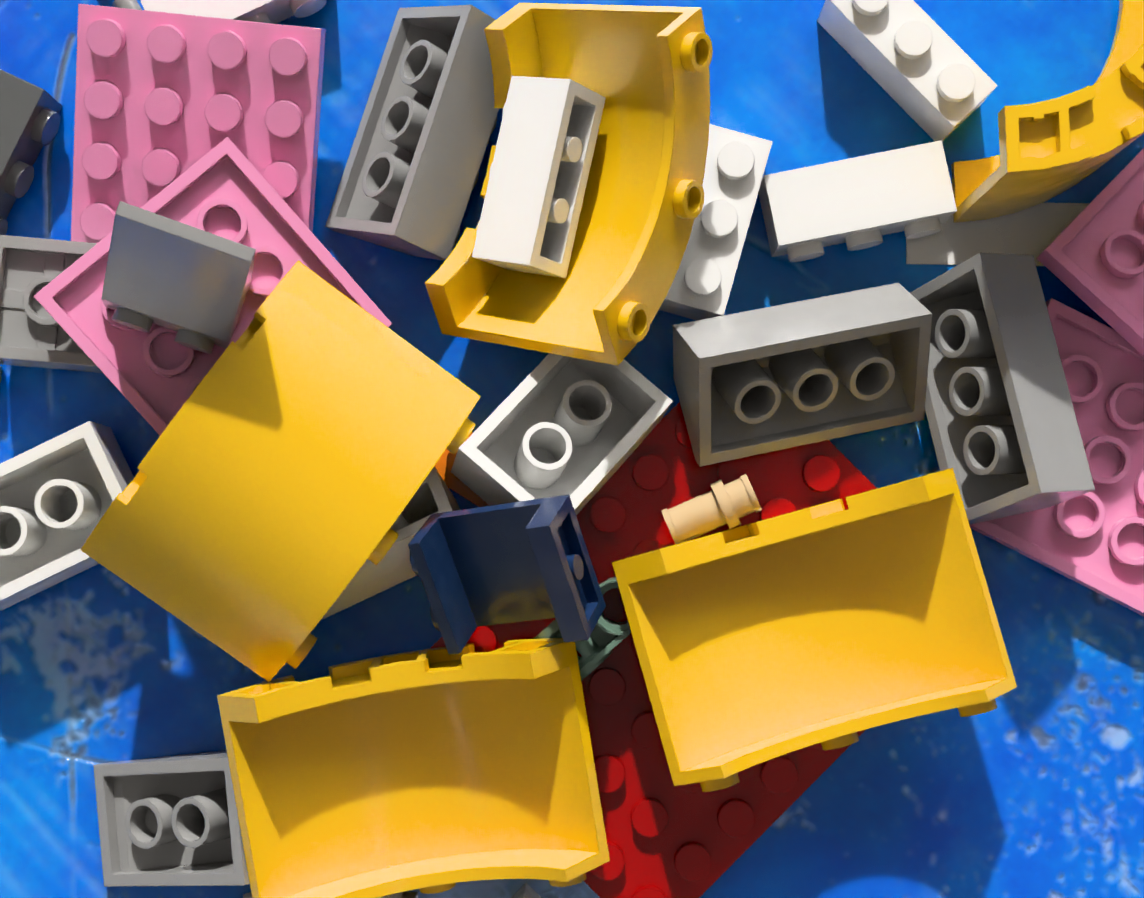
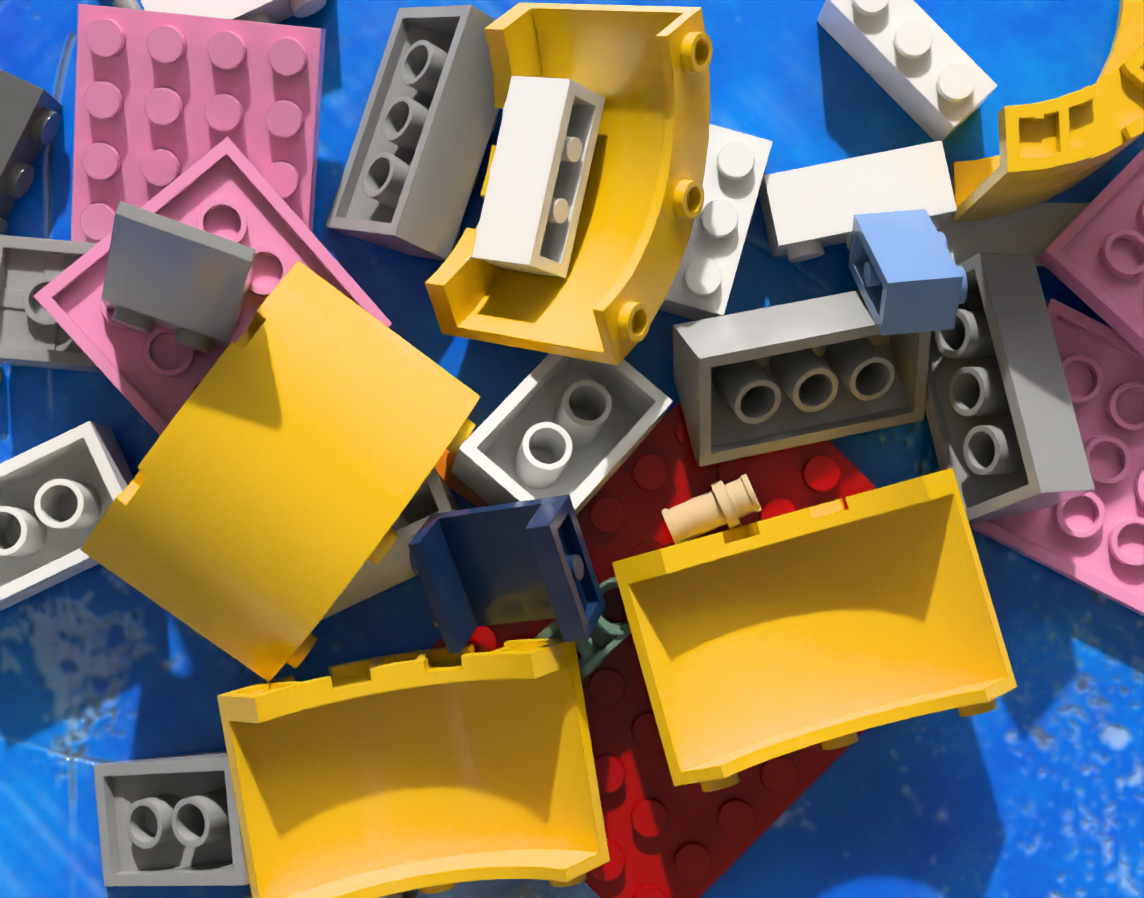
none -> medium blue brick [848,209,968,336]

